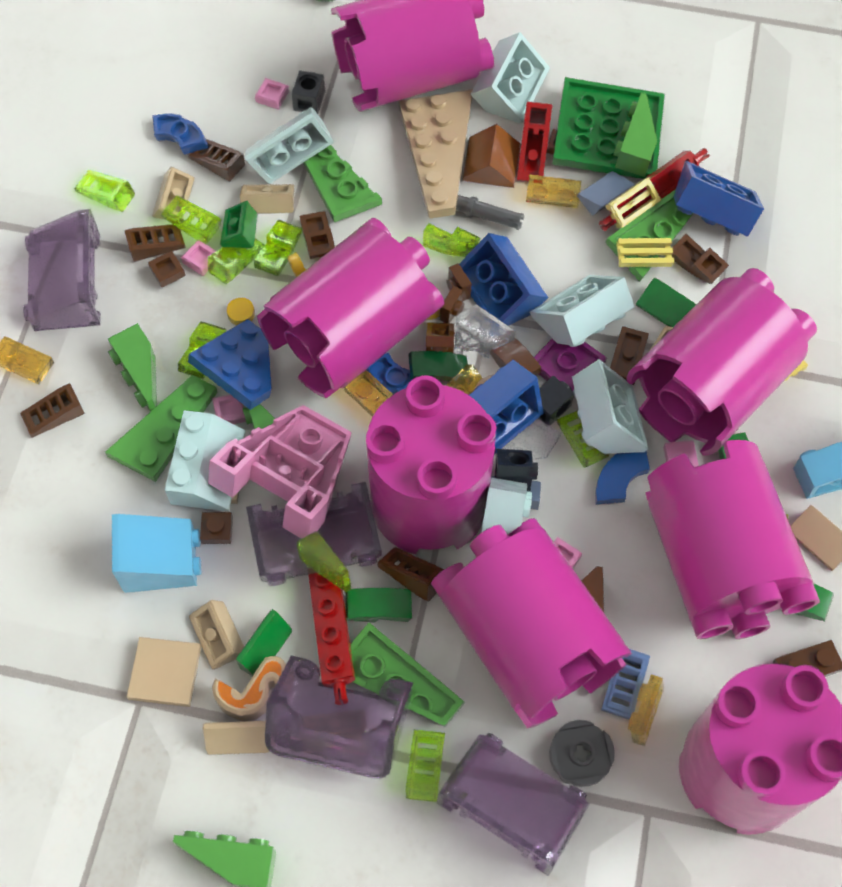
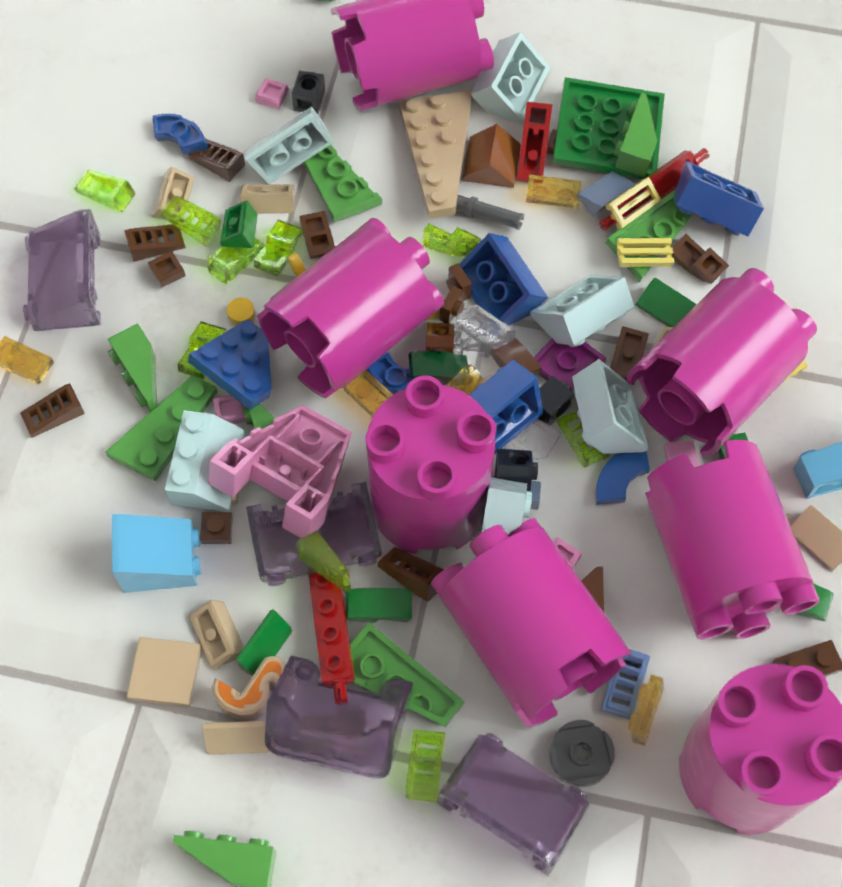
bright pink tile [181,240,220,276] -> none

